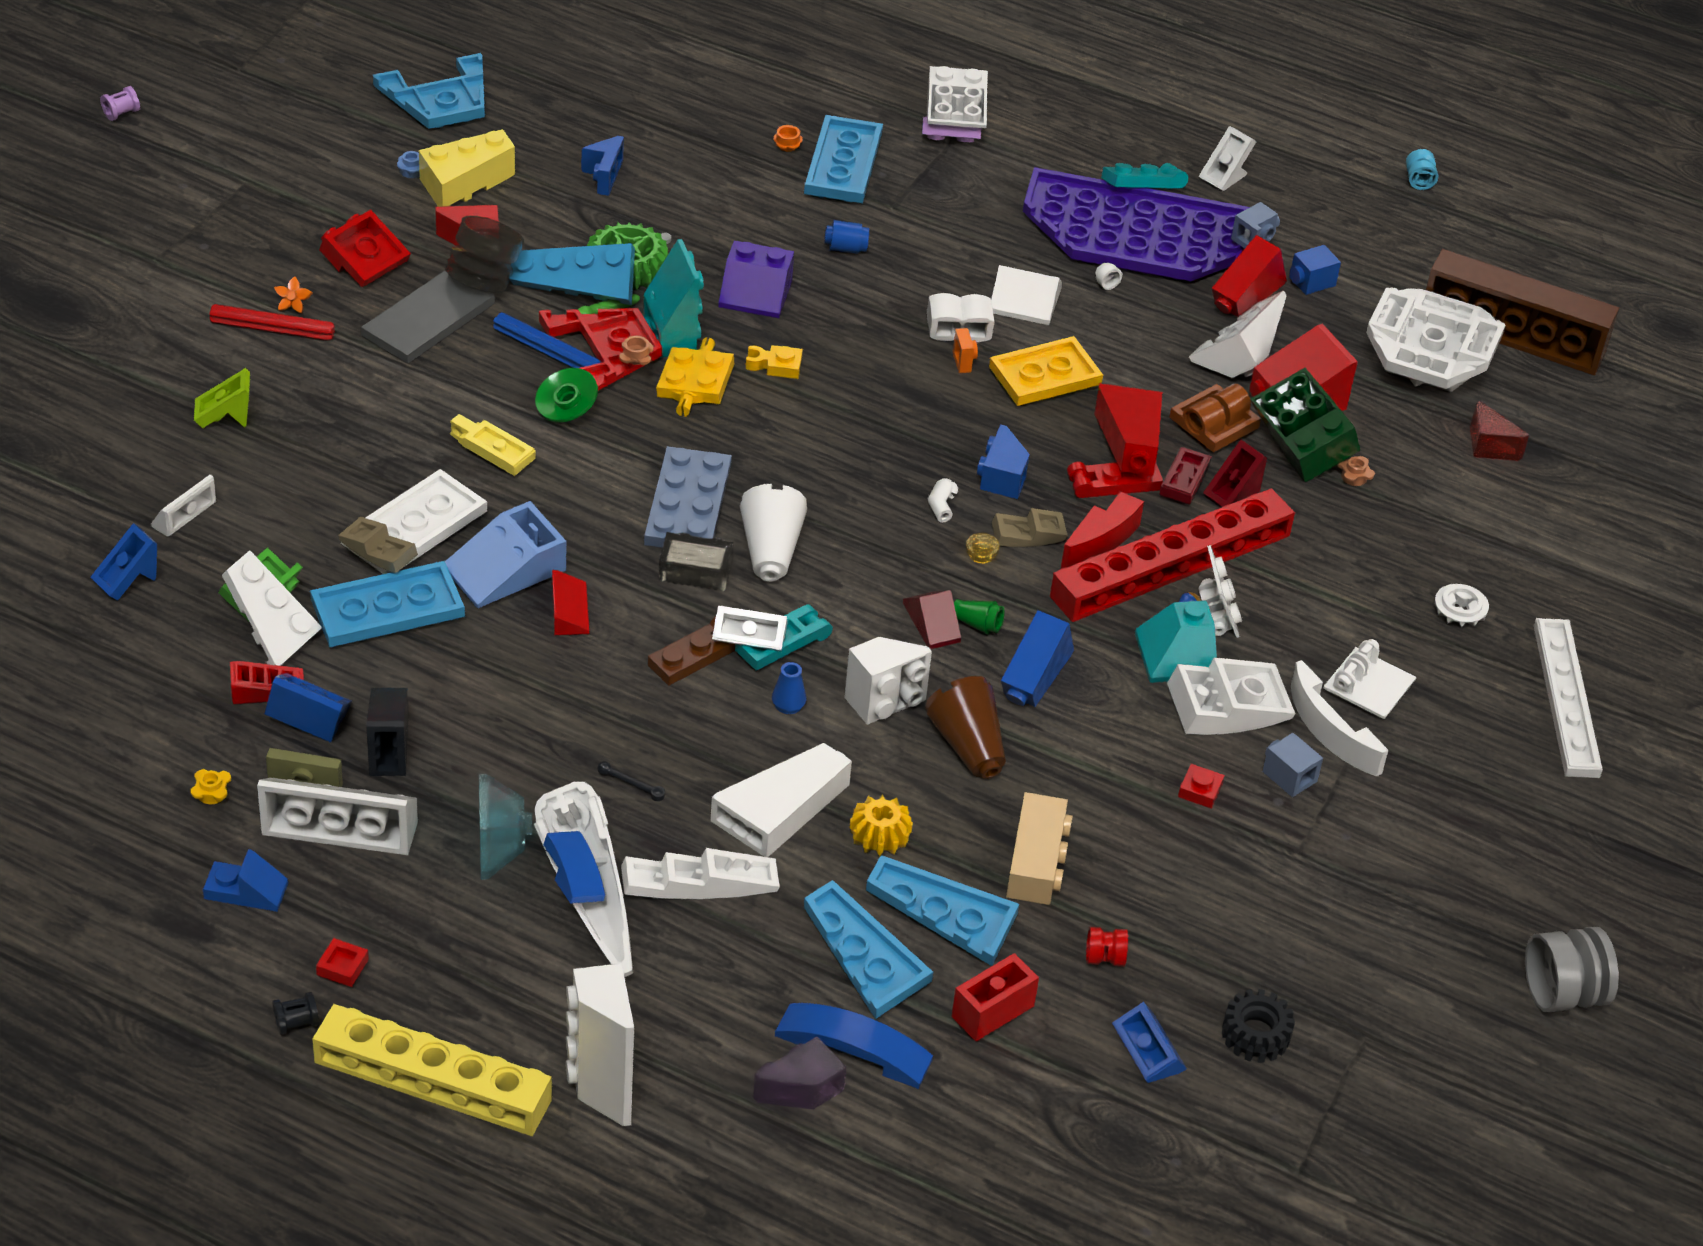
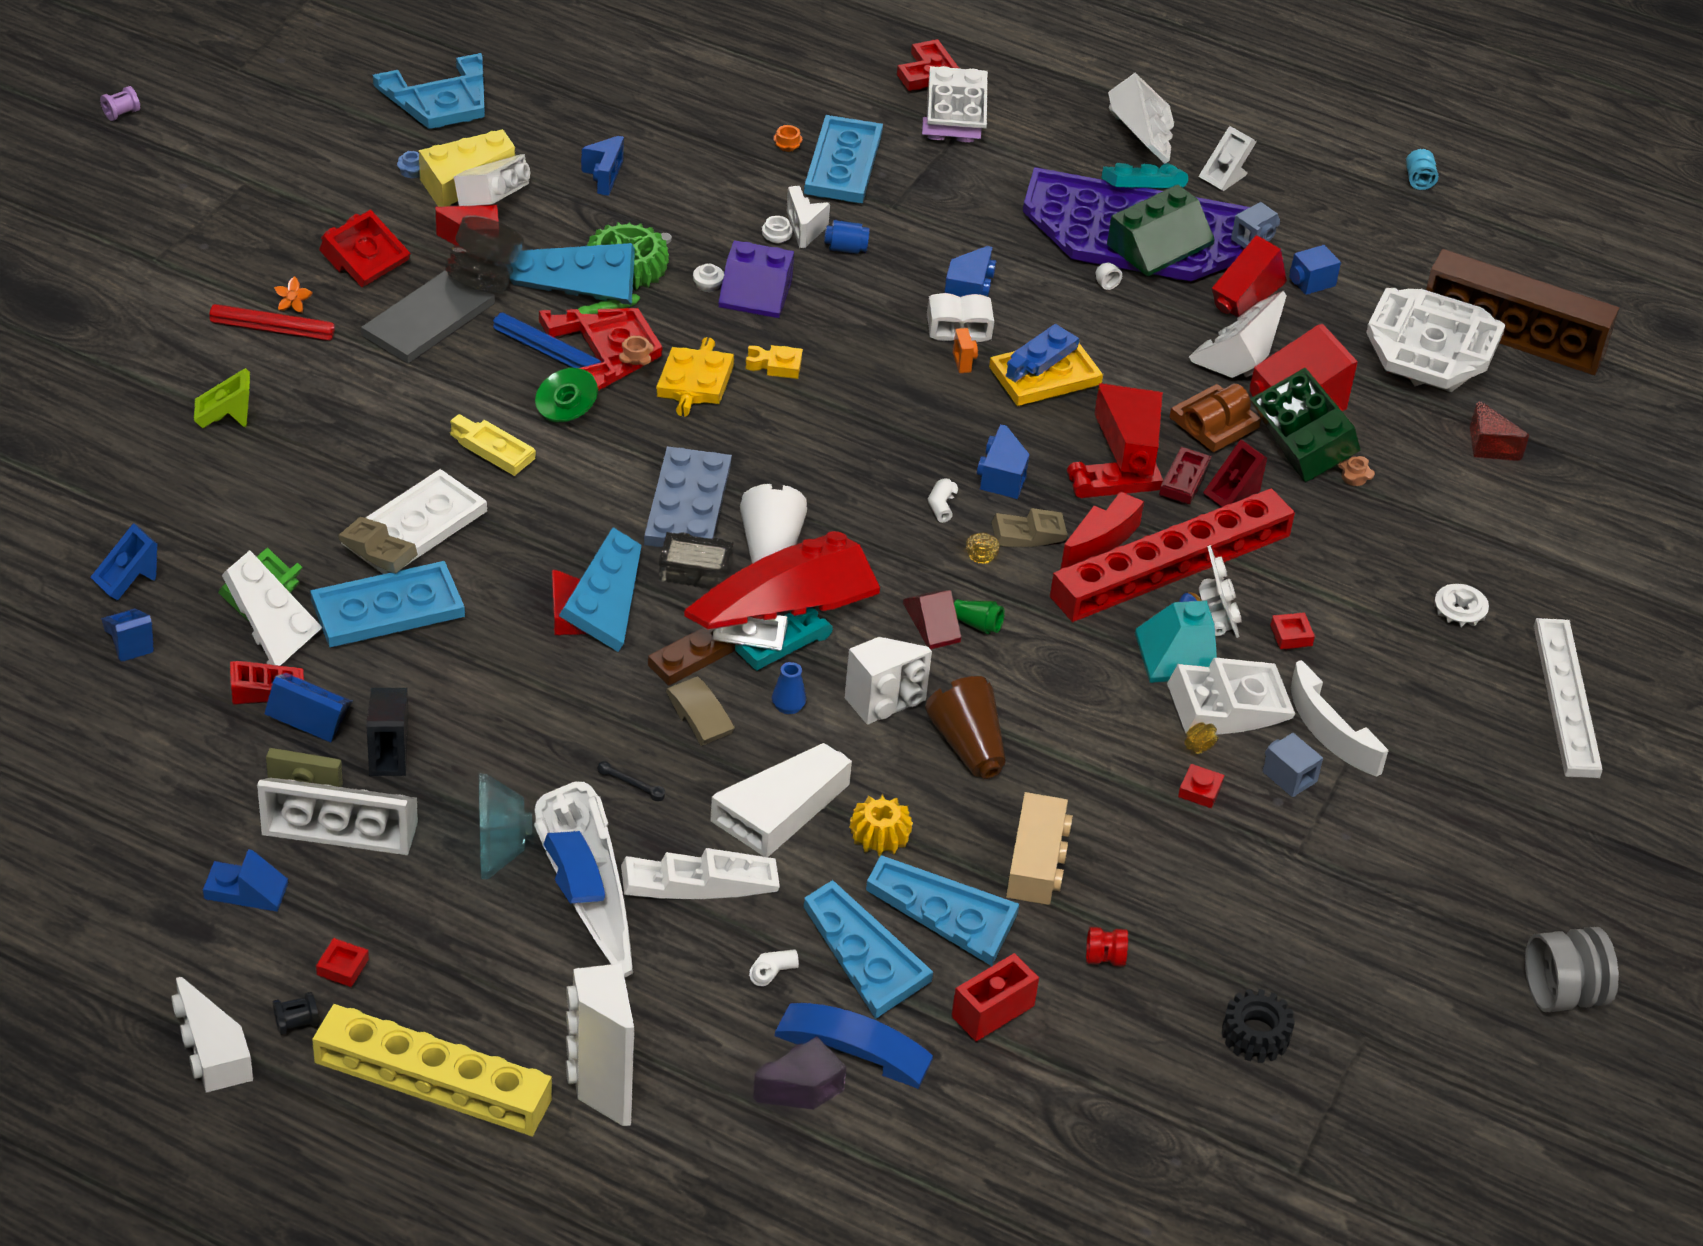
white slope [151,475,216,537] -> none
yellow plate [191,769,231,804] -> none
medium blue slope [445,501,566,608] -> none
teal slope [643,239,704,358] -> none
white slope [991,265,1062,325] -> none
blue slope [1001,610,1074,707] -> none
blue slope [1112,1002,1187,1083] -> none
white hinge [1323,639,1416,719] -> none
none -> blue slope [101,609,154,661]
none -> white slope [171,977,253,1093]
none -> white slope [454,154,530,206]
none -> dark azure wing [559,528,642,652]
none -> dark tan slope [666,676,735,746]
none -> red wedge [684,531,880,629]
none -> white plate [693,264,724,292]
none -> white arm [749,949,799,986]
none -> white plate [762,216,792,243]
none -> white slope [787,186,830,248]
none -> red plate [897,39,960,91]
none -> blue slope [945,246,996,297]
none -> blue hinge [1005,324,1079,382]
none -> slope [1107,185,1215,276]
none -> white wedge [1108,73,1174,164]
none -> clear yellow plate [1184,722,1219,754]
none -> red plate [1270,613,1315,649]

